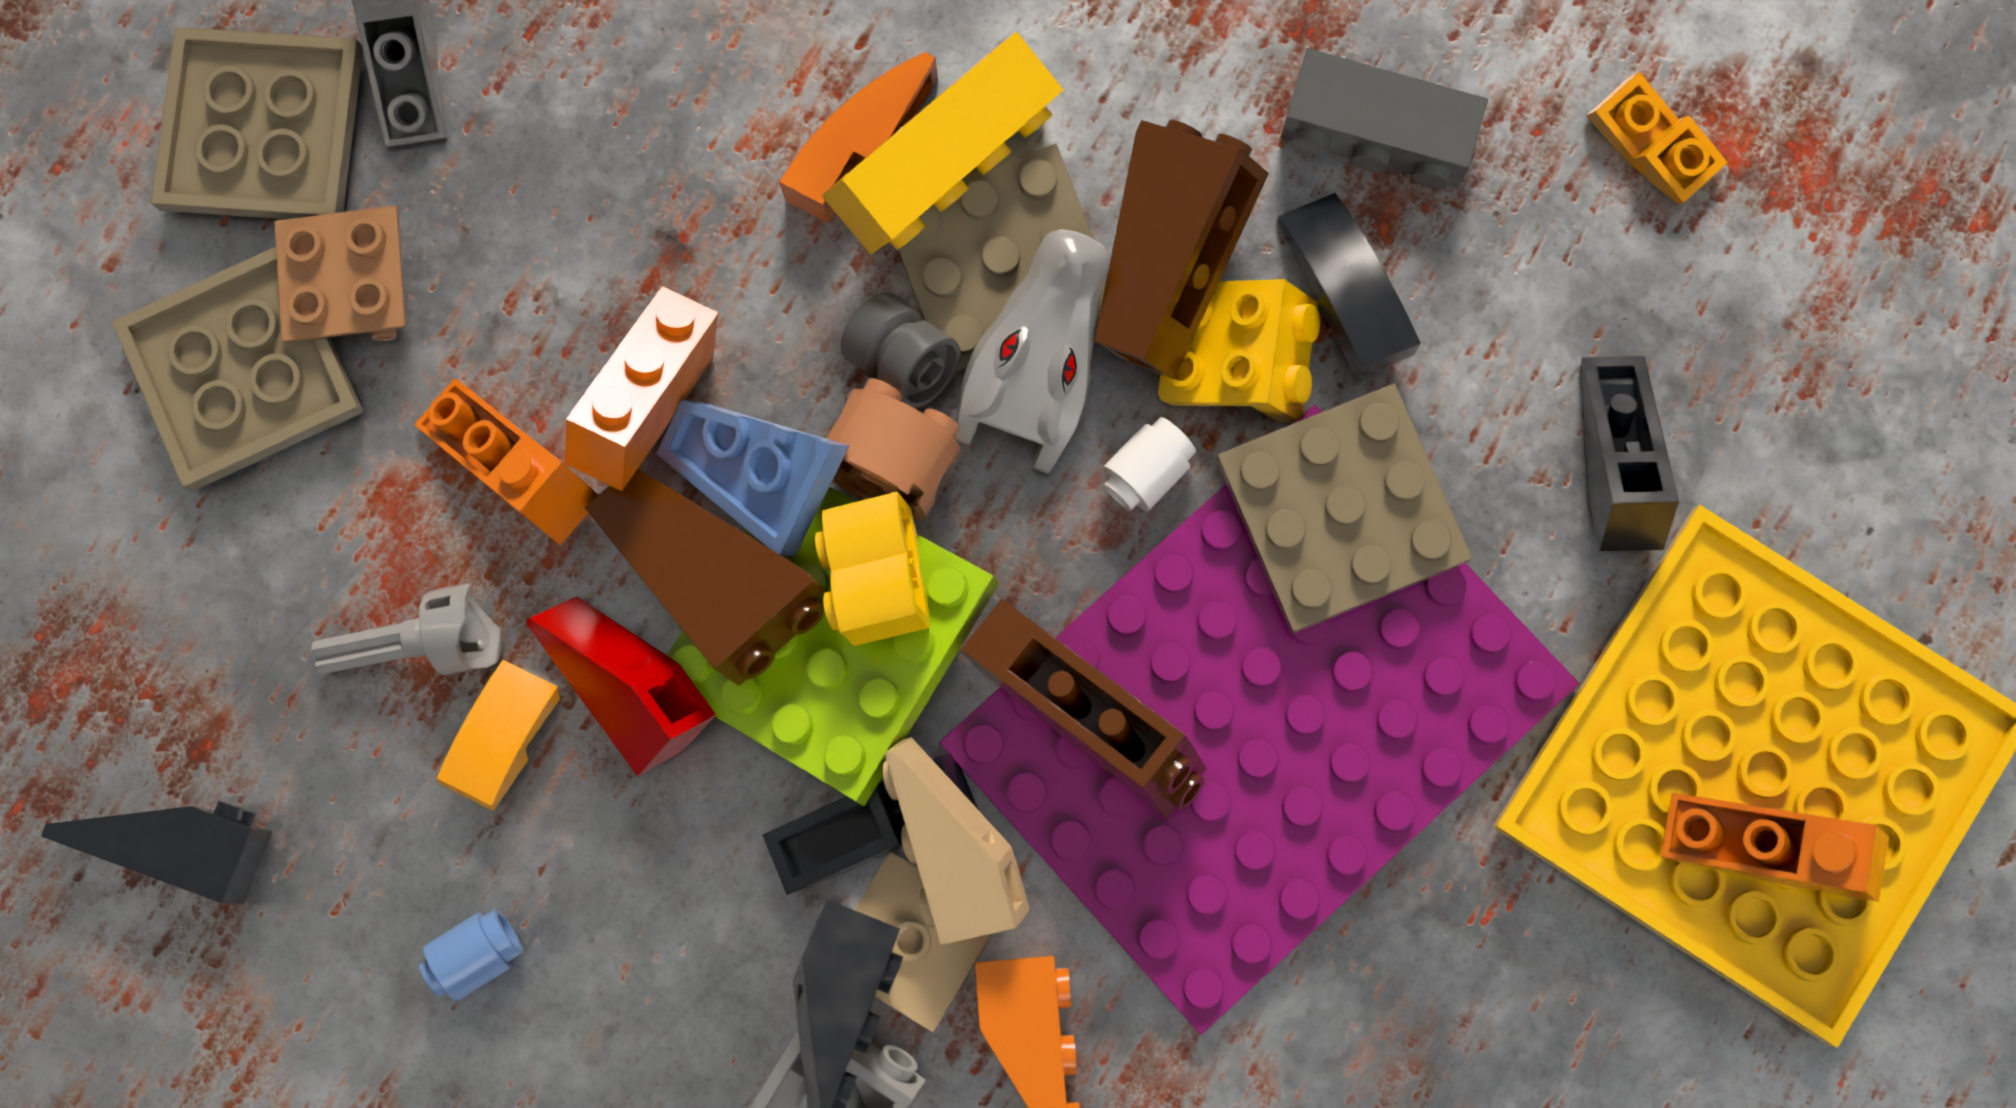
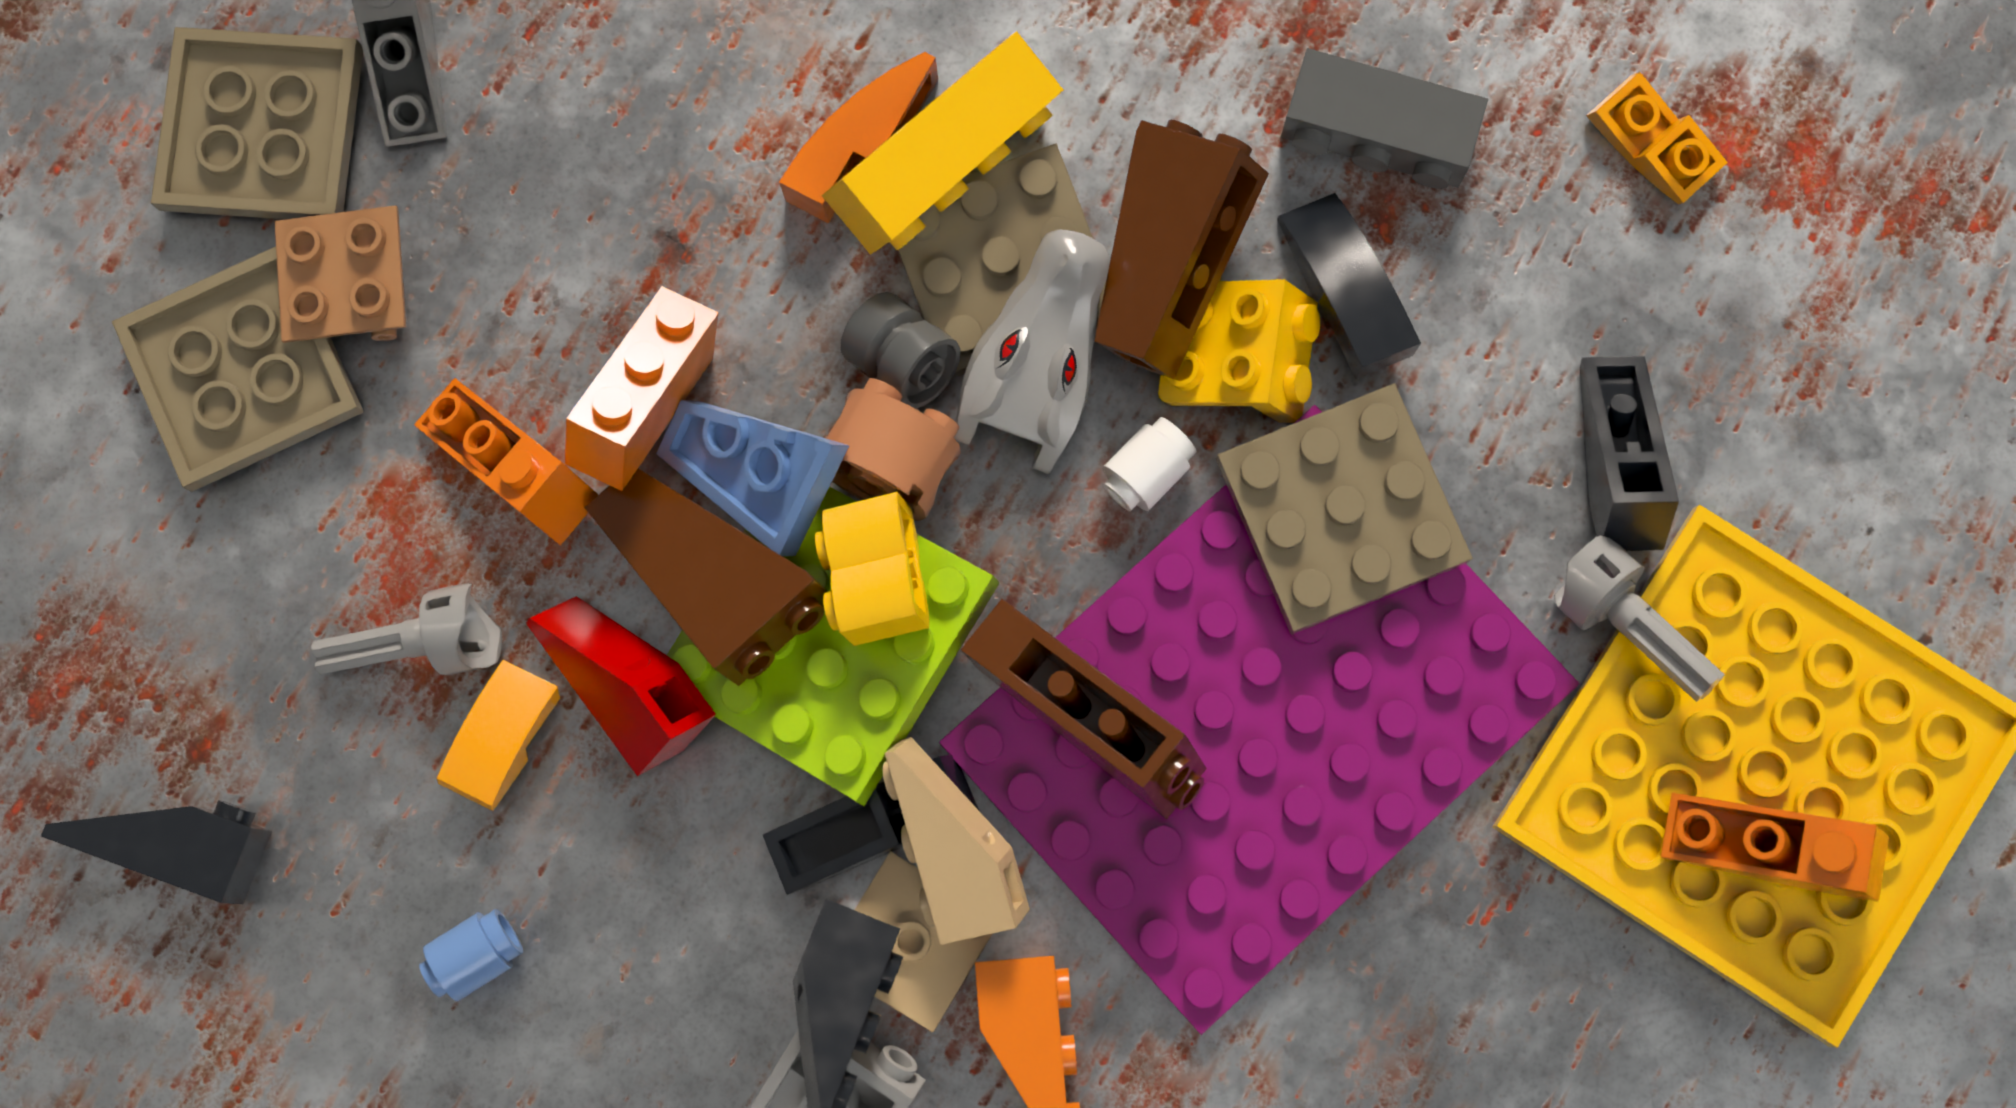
none -> light grey piece [1554,535,1725,702]

